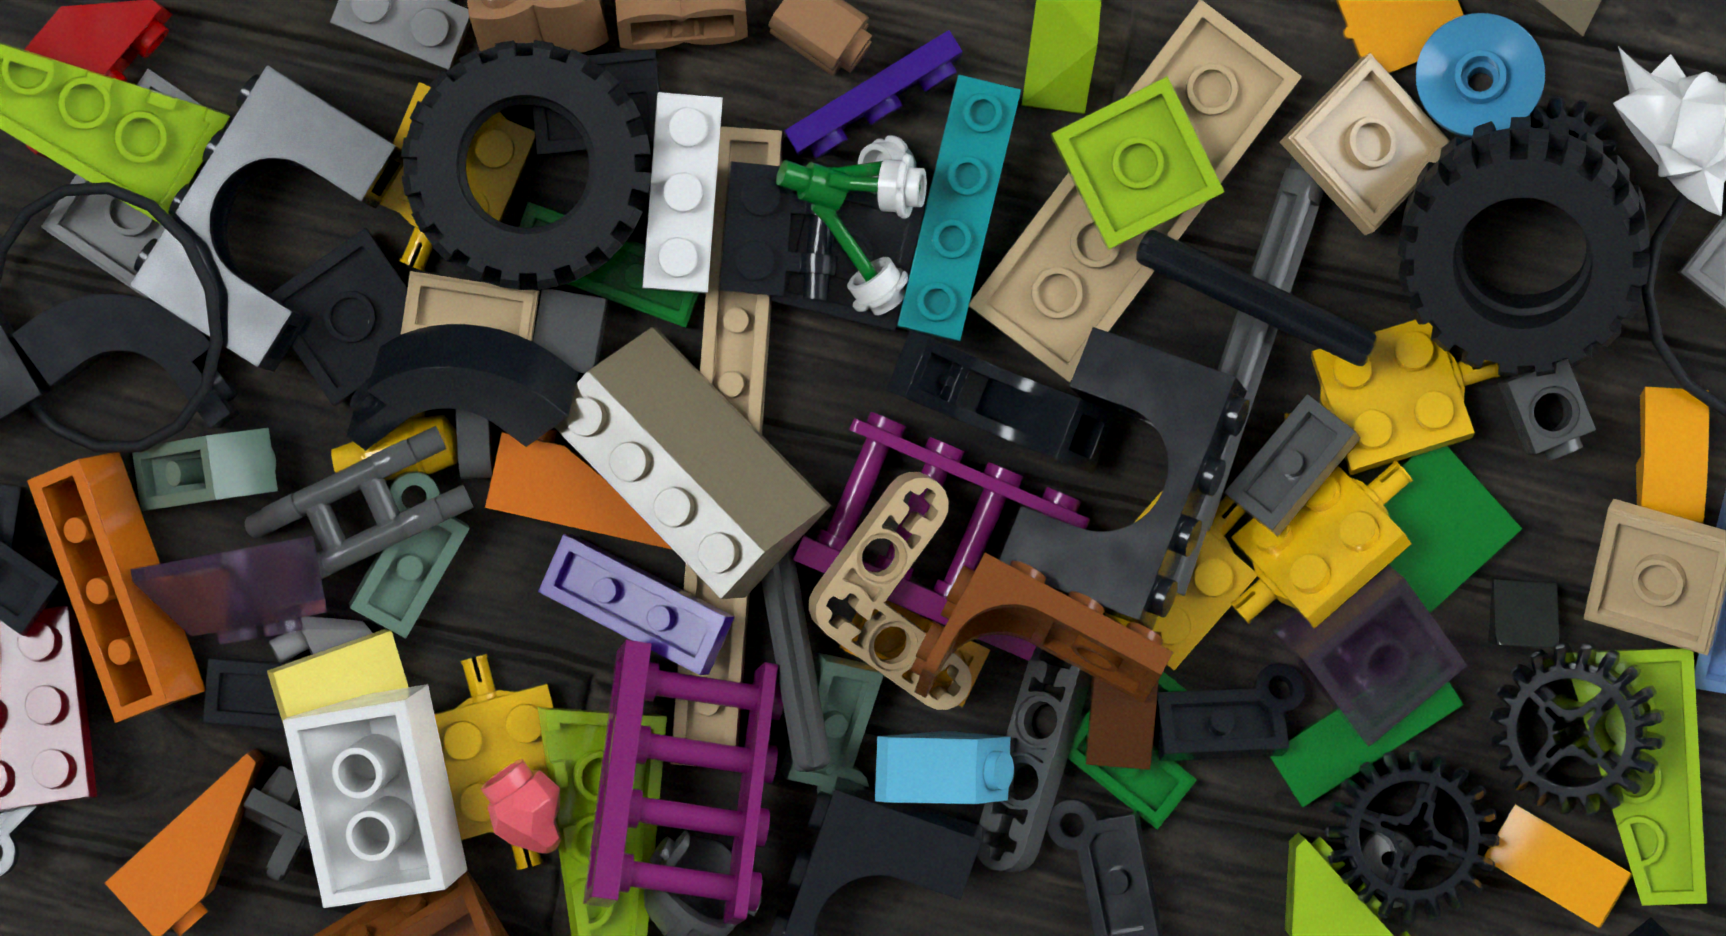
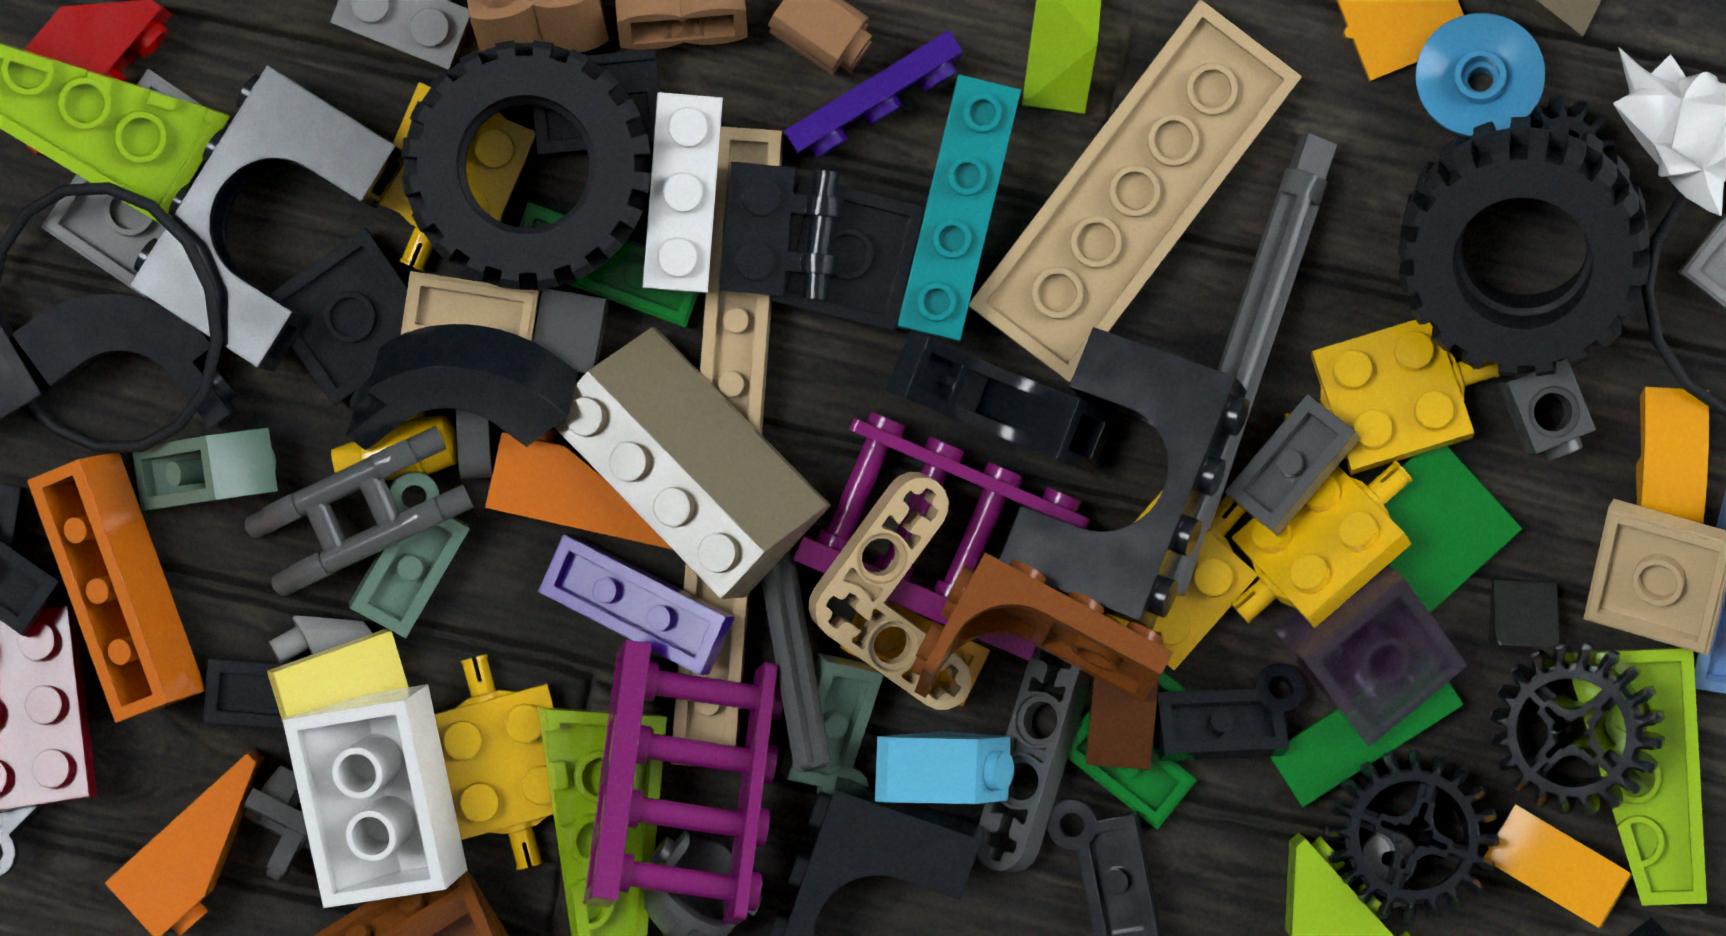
clear purple slope [130,536,327,644] -> none
coral rock [480,759,561,854] -> none
plant [776,135,927,315] -> none
lime plate [1051,76,1225,250] -> none
black axle [1136,230,1377,366] -> none
tan tile [1280,53,1450,235] -> none

